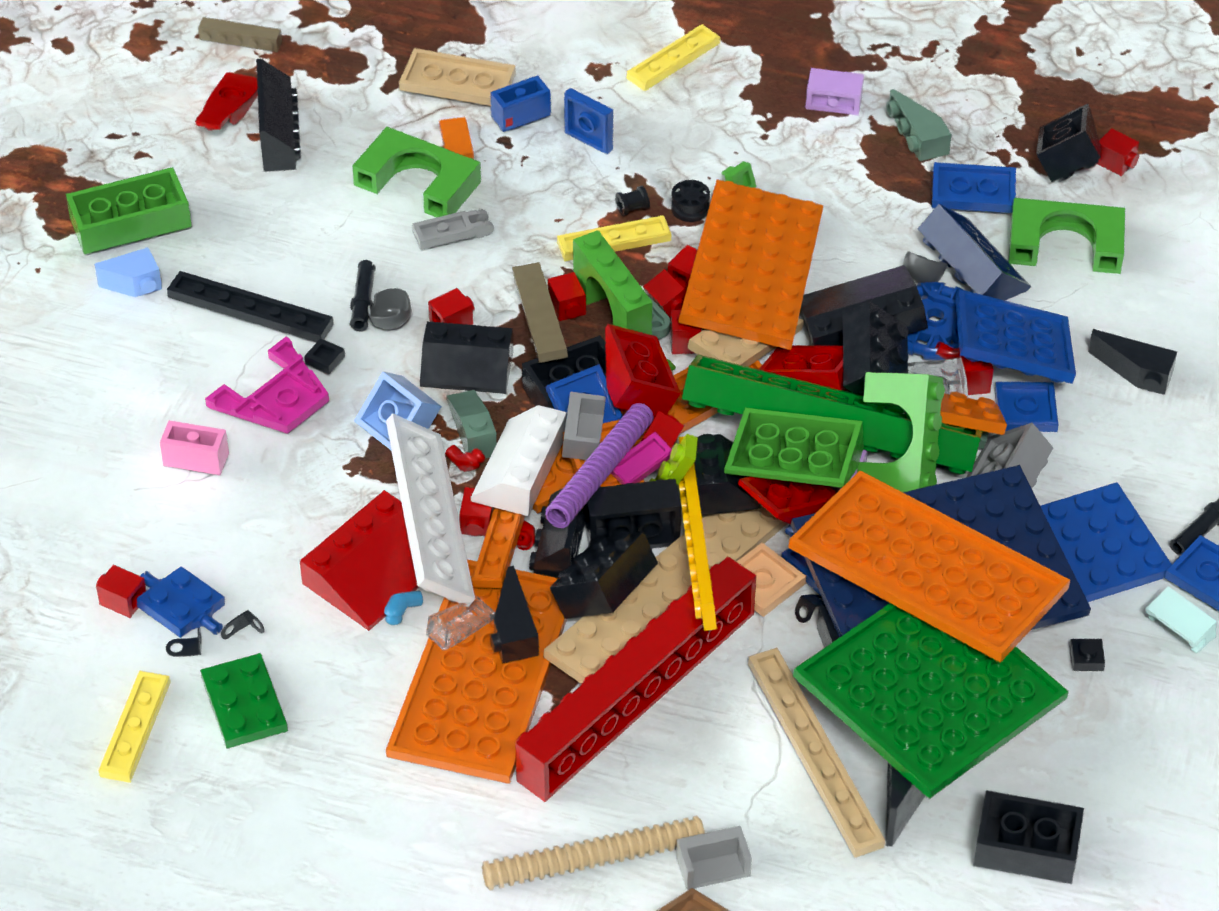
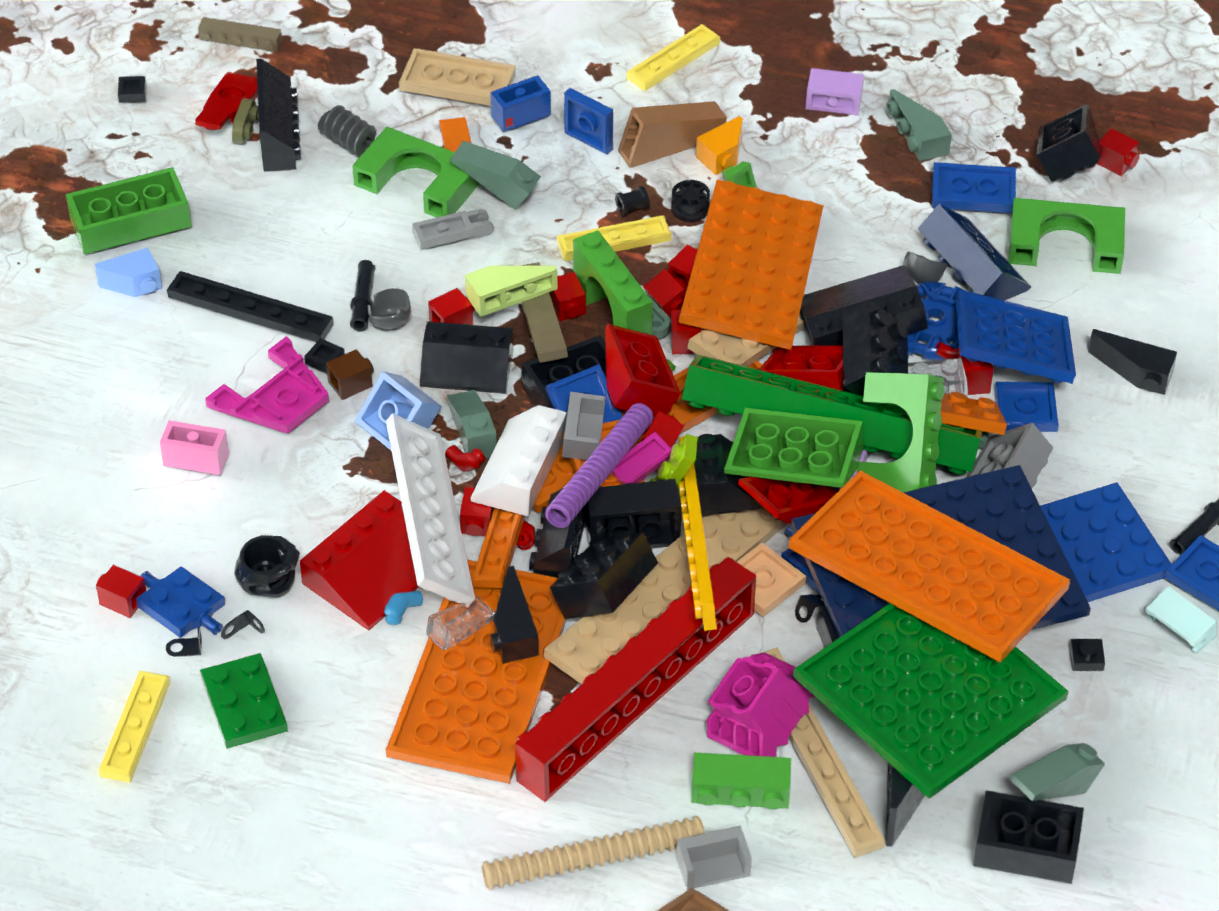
none -> black plate [118,76,147,103]
none -> olive plate [232,99,259,144]
none -> black helmet [234,535,300,597]
none -> dark grey piece [318,105,376,157]
none -> reddish brown brick [326,349,374,400]
none -> sand green slope [449,141,541,210]
none -> yellowish green slope [465,265,558,317]
none -> medium nougat slope [618,101,727,167]
none -> bright green brick [691,752,791,809]
none -> light orange slope [696,116,743,175]
none -> dark pink slope [707,652,815,757]
none -> sand green slope [1010,743,1105,801]

